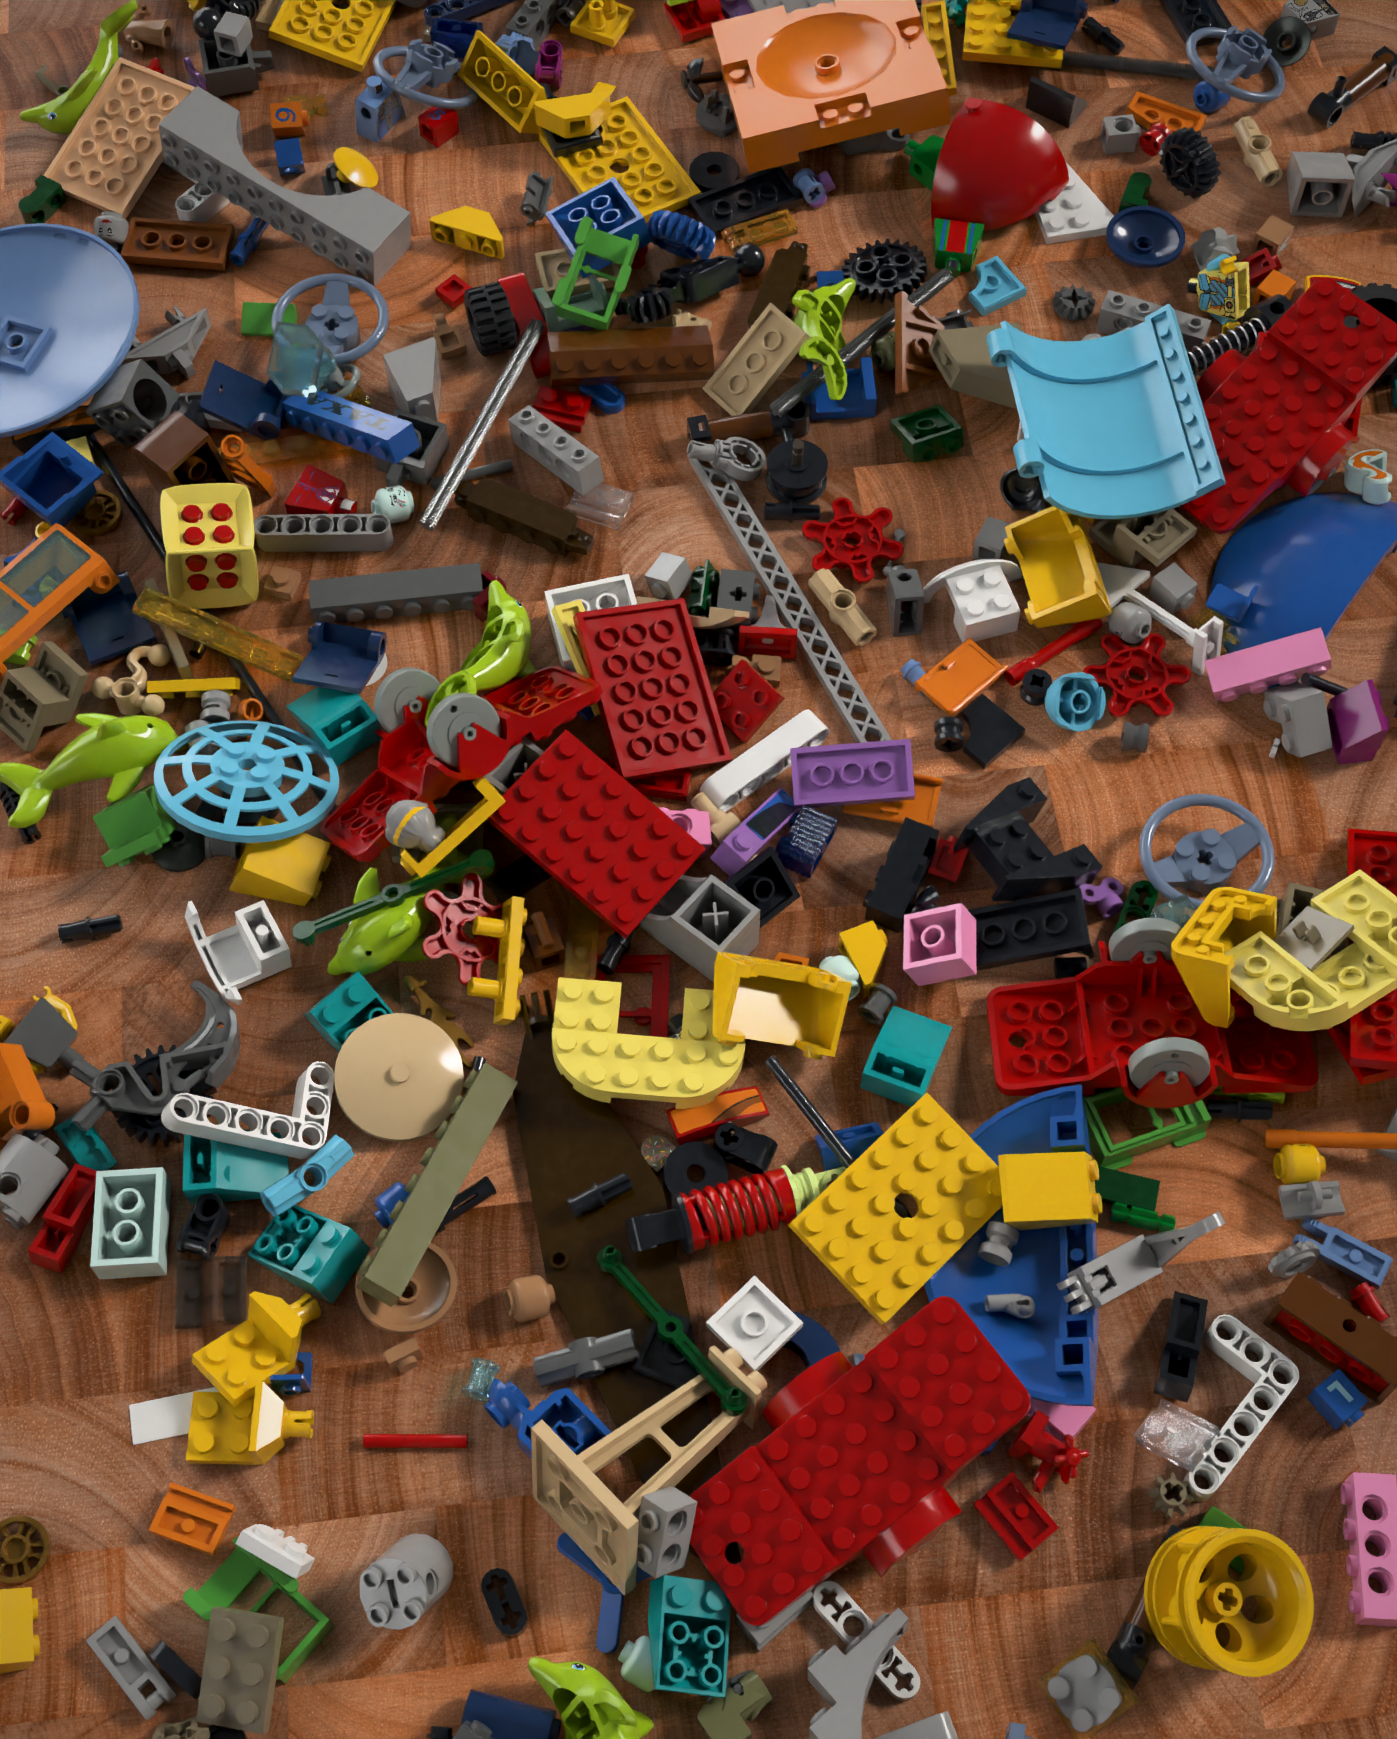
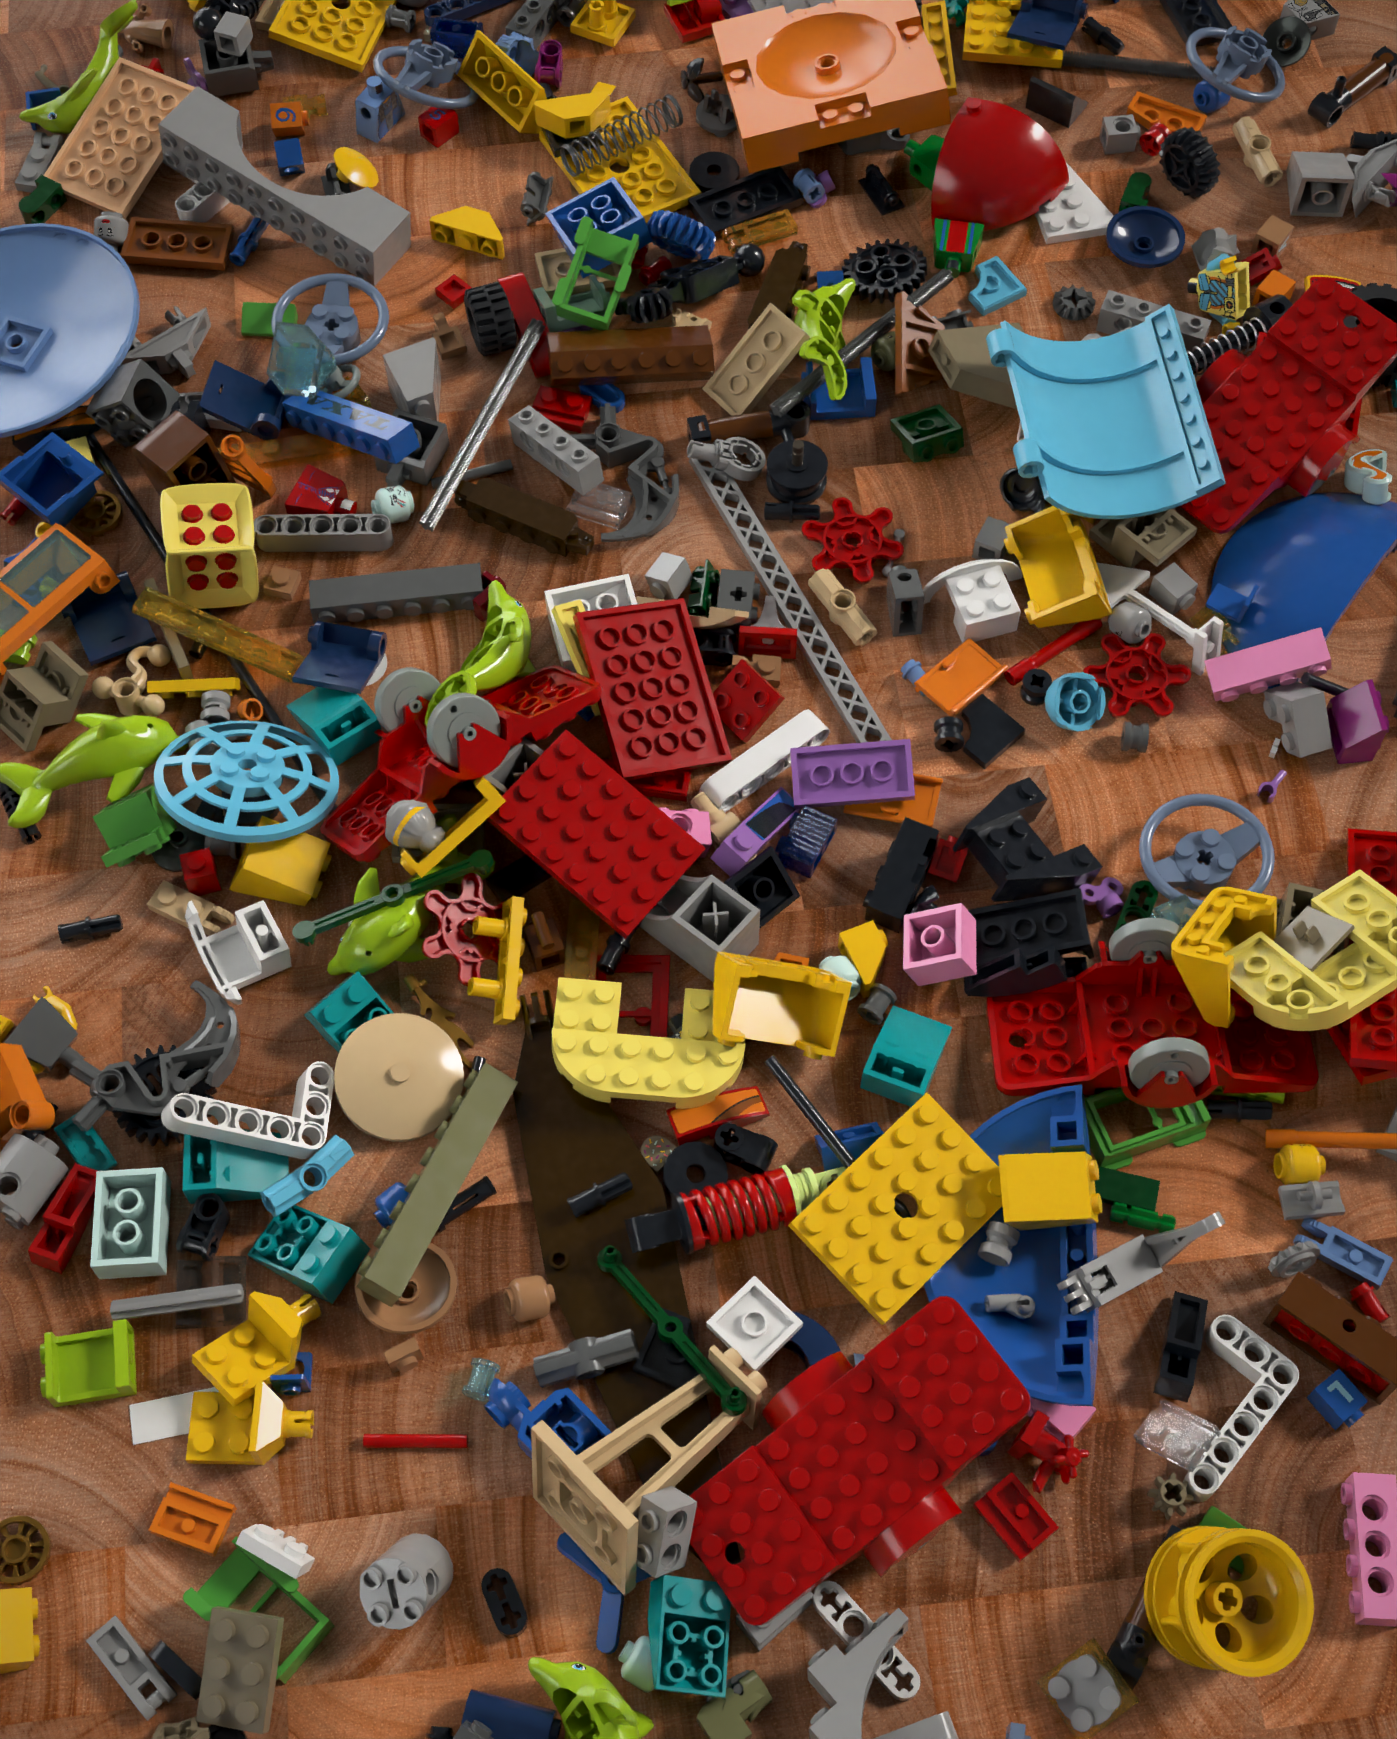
none -> light grey plate [15,132,64,193]
none -> blue bracket [25,88,62,130]
none -> lime panel [39,1319,137,1407]
none -> light grey axle [110,1283,244,1320]
none -> tan hinge [147,880,235,936]
none -> red brick [179,847,222,896]
none -> dark grey bush [385,4,416,33]
none -> dark grey piece [560,94,683,177]
none -> dark grey piece [570,403,680,542]
none -> red pin [639,255,672,286]
none -> black hinge [858,164,905,216]
none -> black slope [964,944,1067,997]
none -> medium lavender hand [1257,770,1287,803]

